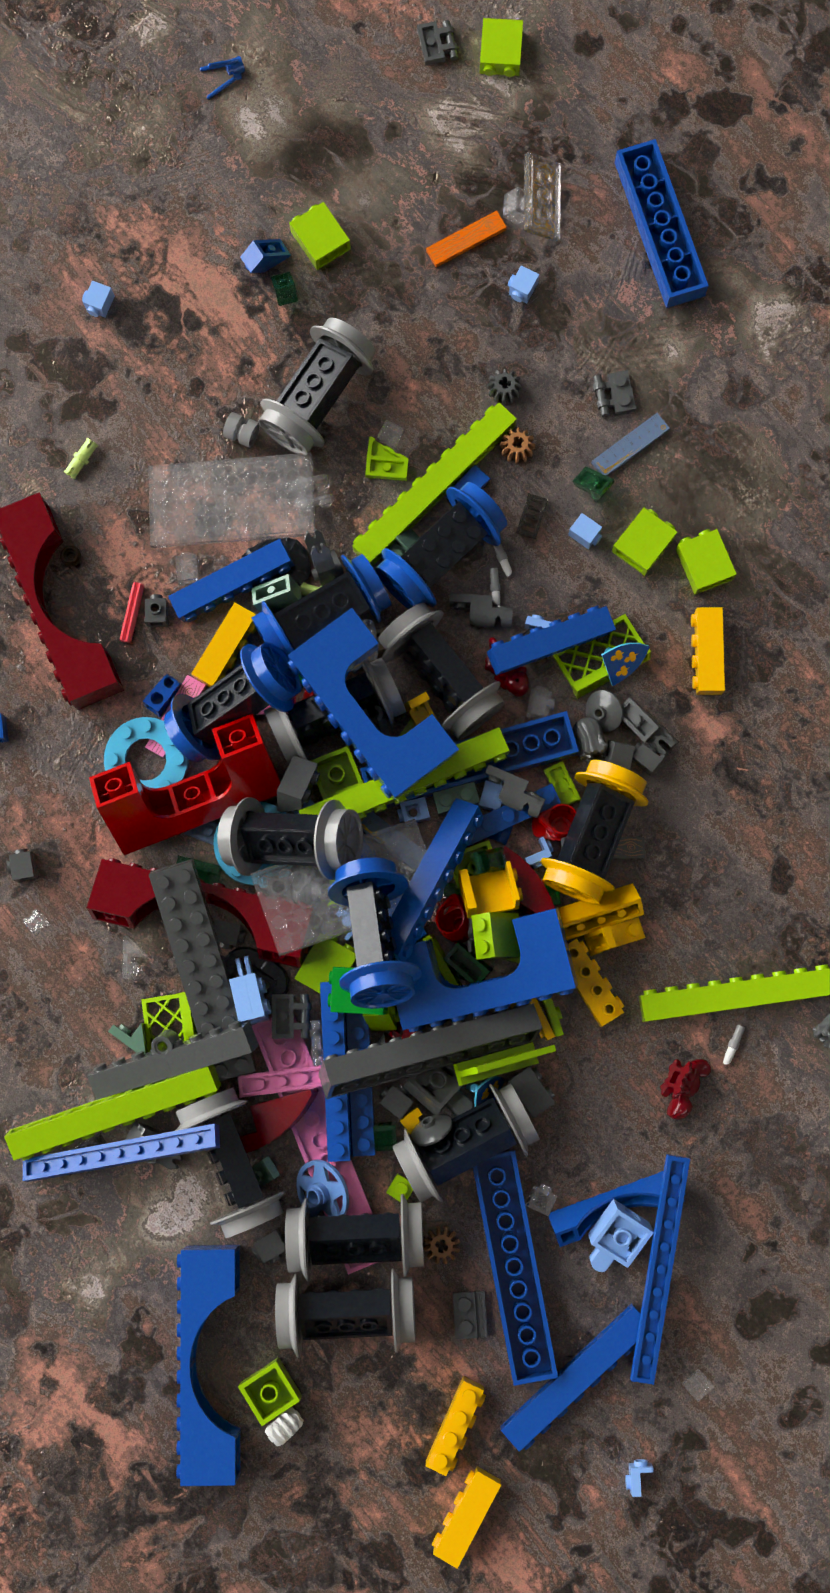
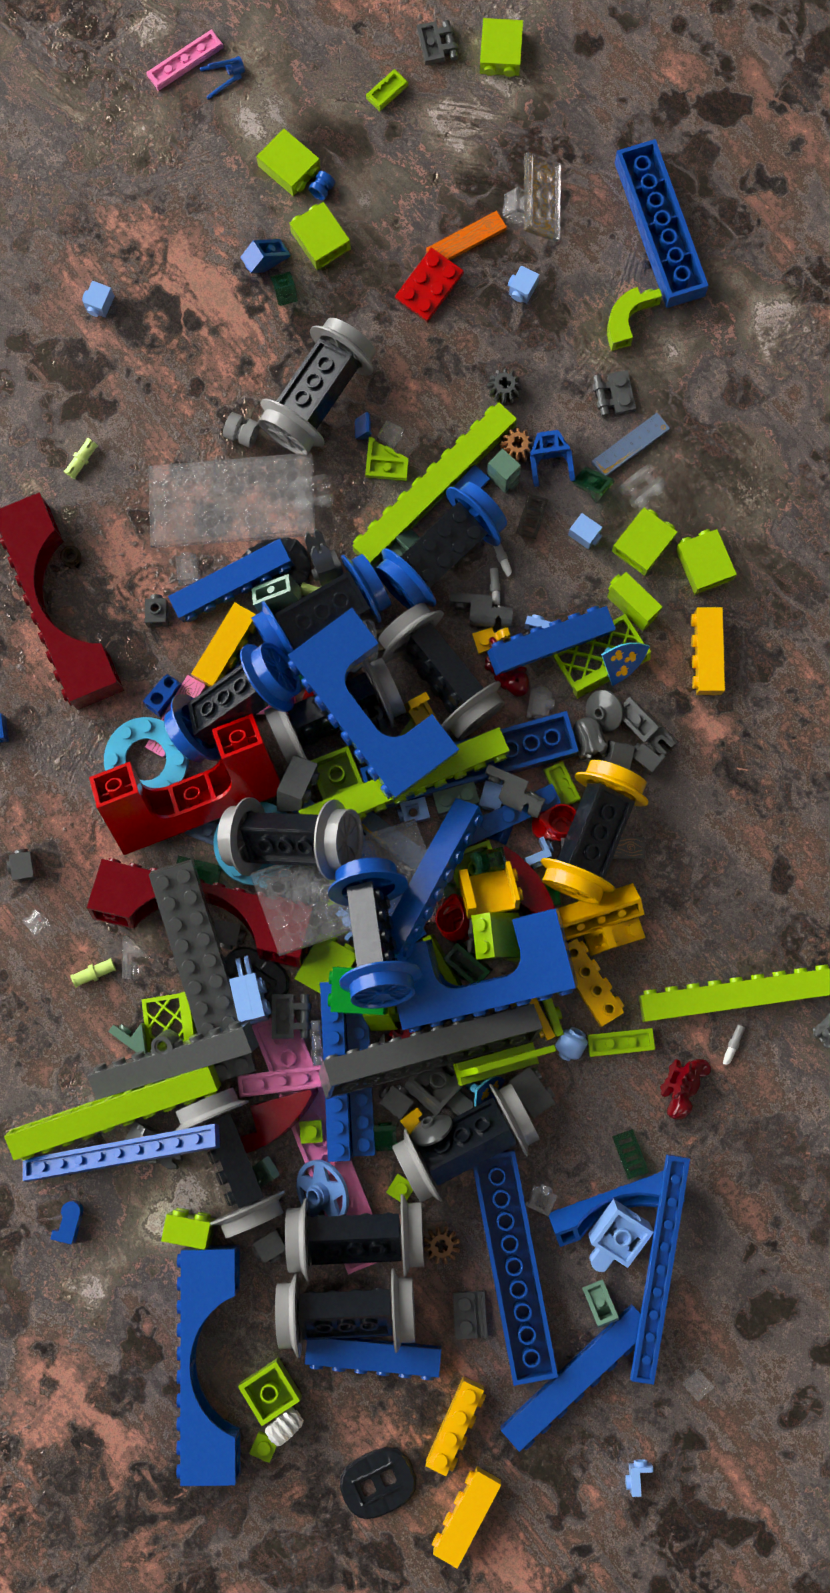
coral axle [120,582,144,643] -> none
none -> blue leg [50,1200,84,1245]
none -> yellowish green pin [70,958,116,988]
none -> bright pink tile [146,29,224,91]
none -> lime brick [161,1207,216,1250]
none -> lime plate [249,1431,277,1463]
none -> lime brick [256,129,321,196]
none -> lime plate [299,1120,323,1144]
none -> blue brick [305,1338,441,1380]
none -> blue wheel [308,171,336,201]
none -> black piece [340,1446,417,1519]
none -> blue slope [355,412,371,440]
none -> lime plate [366,69,409,112]
none -> red plate [395,247,464,322]
none -> yellow plate [472,627,511,655]
none -> sand green brick [487,448,521,493]
none -> blue piece [530,430,576,487]
none -> light blue head [555,1027,588,1061]
none -> sand green slope [582,1279,619,1328]
none -> lime plate [587,1028,655,1057]
none -> lime arch [607,287,662,351]
none -> lime brick [607,572,662,631]
none -> clear green slope [612,1129,649,1179]
none -> clear brick [618,463,666,509]

